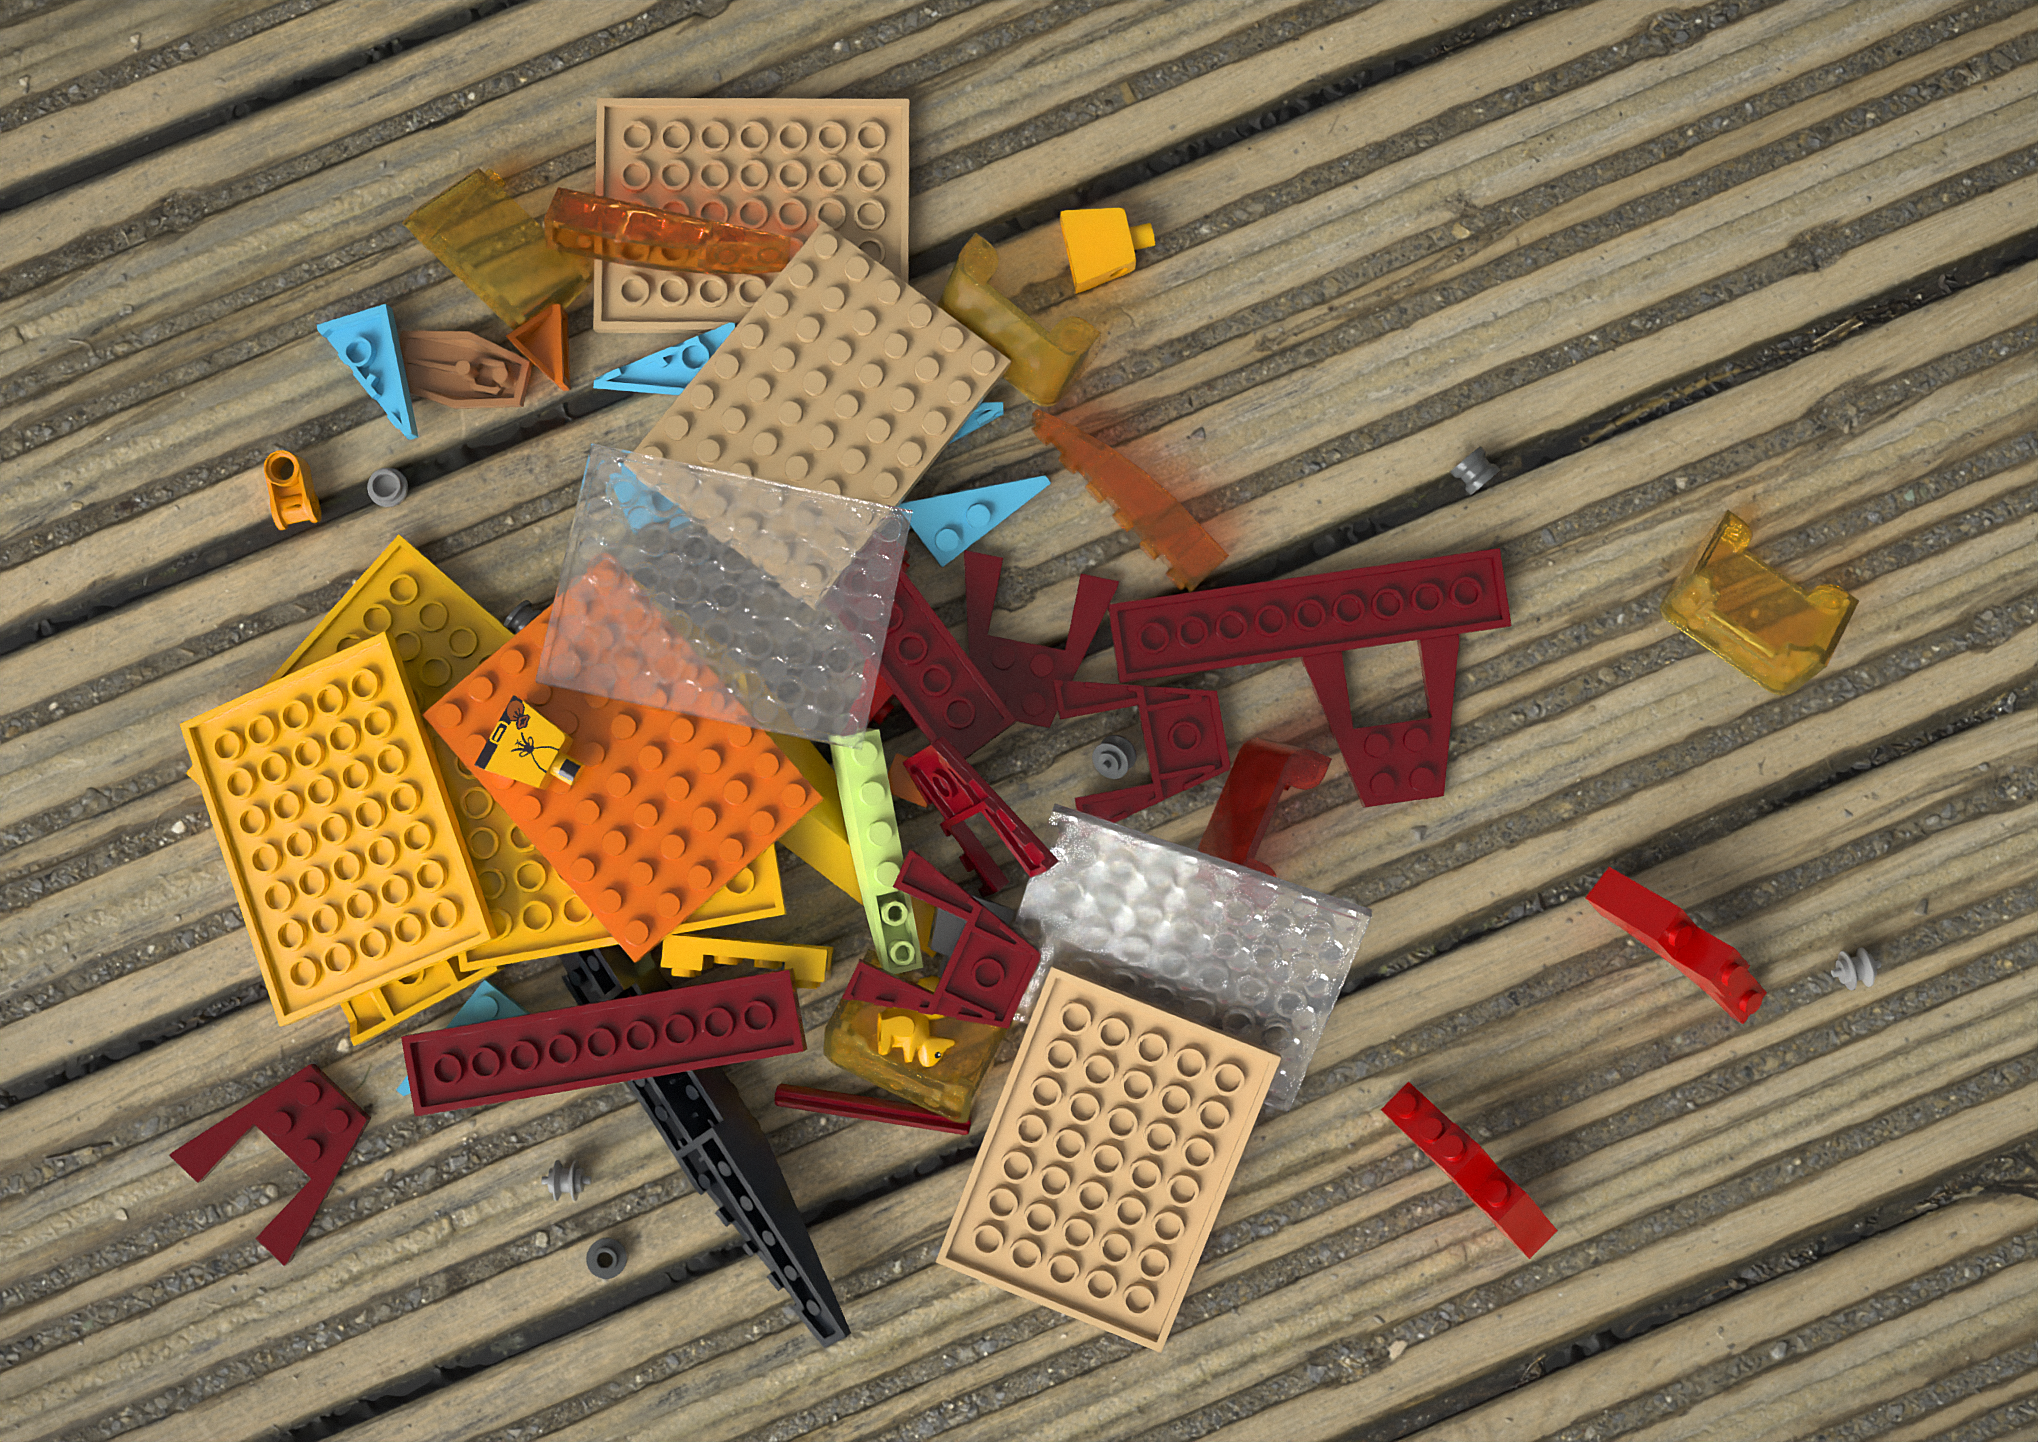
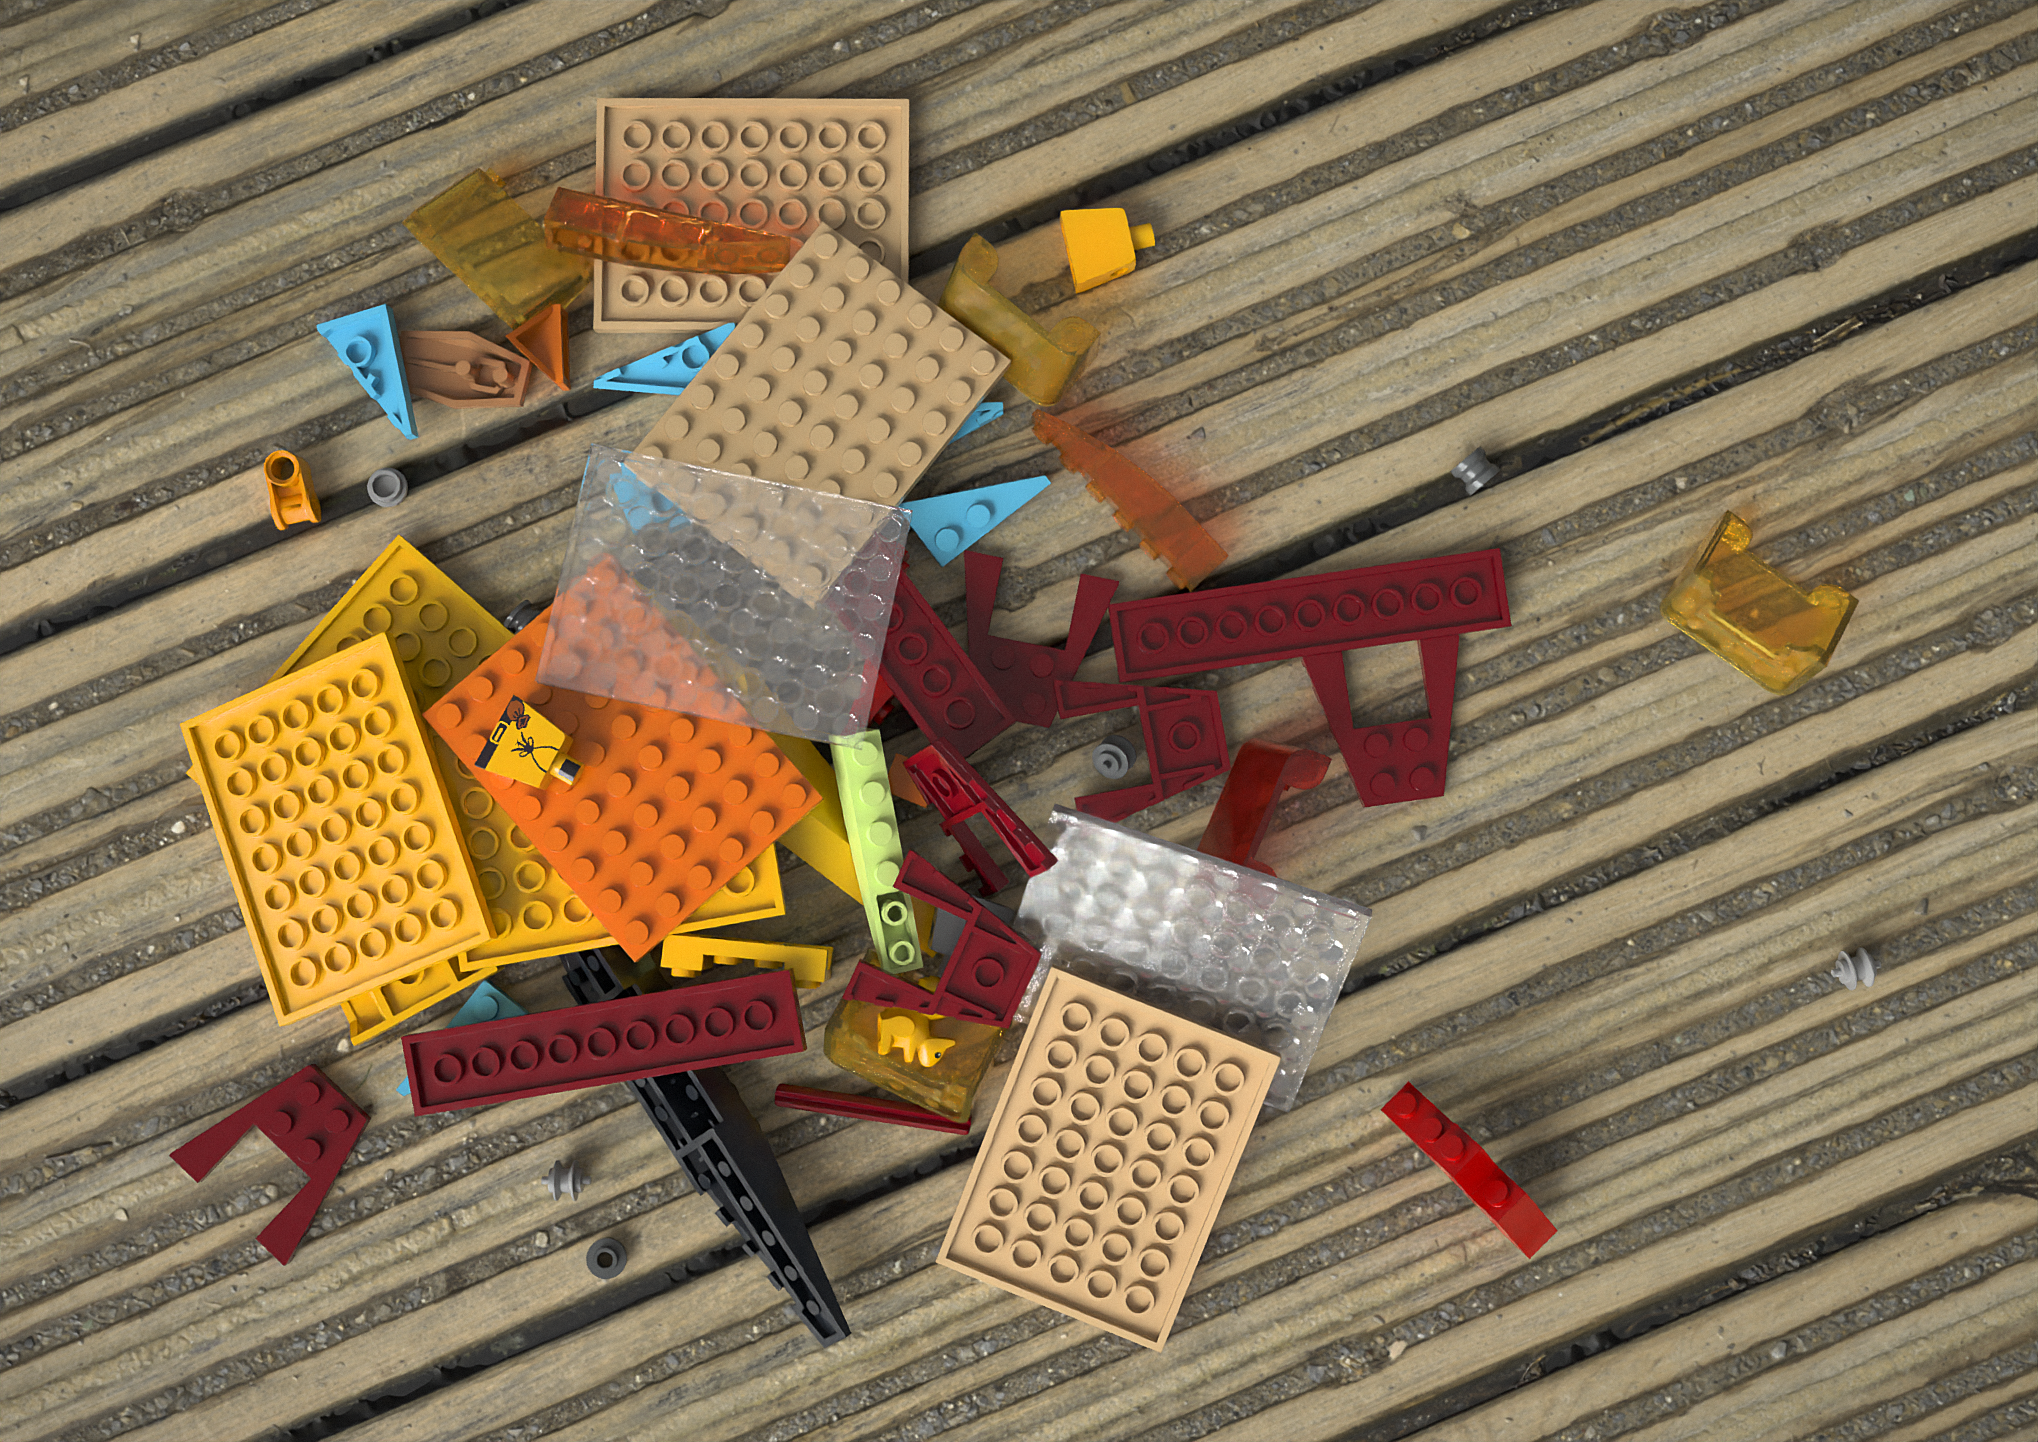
red arch [1585,867,1767,1024] -> none

